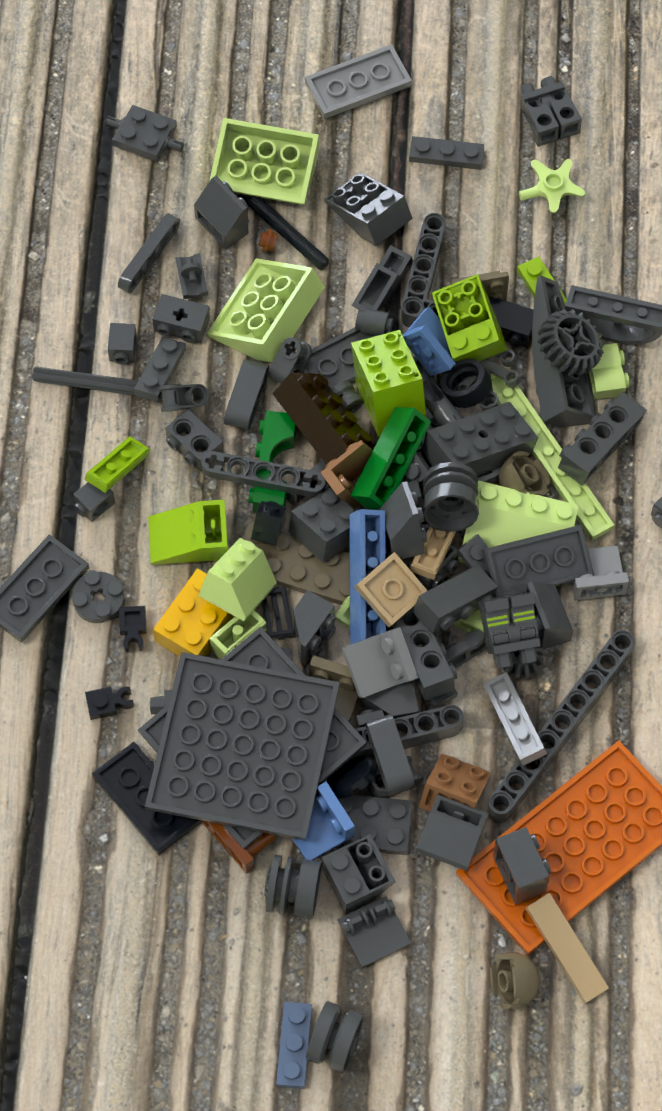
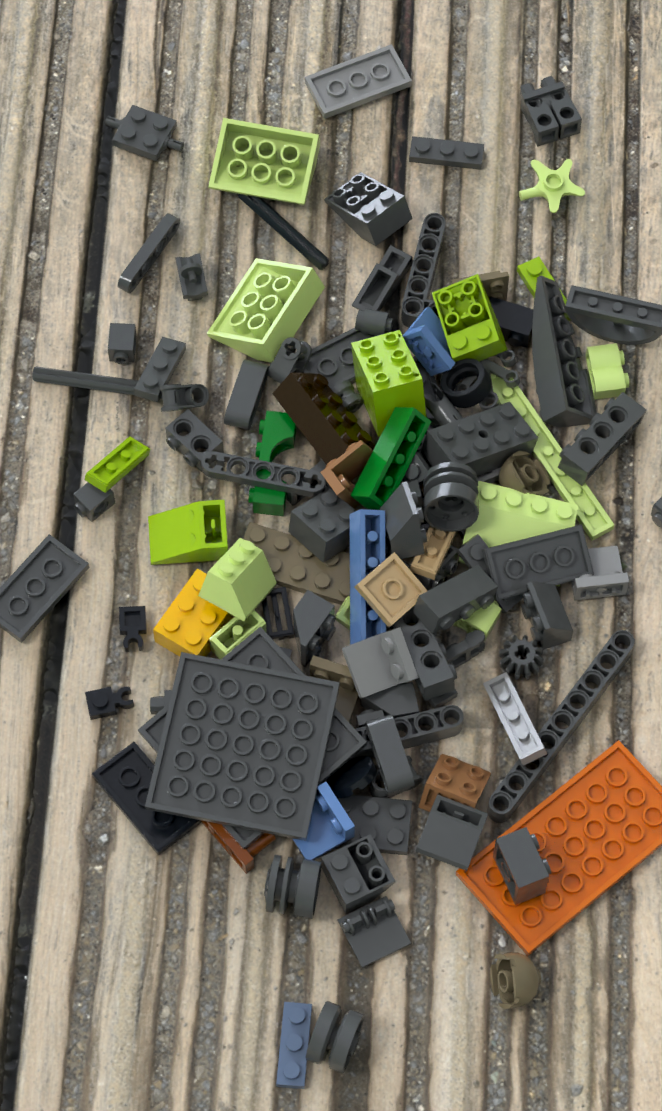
dark grey plate [72,570,125,623] -> none
dark grey brick [152,294,210,343] -> none
dark grey slope [194,175,249,250] -> none
black slope [251,501,286,546] -> none
dark orange plate [258,228,277,253] -> none
dark grey hips [478,592,541,668] -> none
tan tile [525,893,609,1004] -> none
dark grey gear [537,309,605,376] -> none

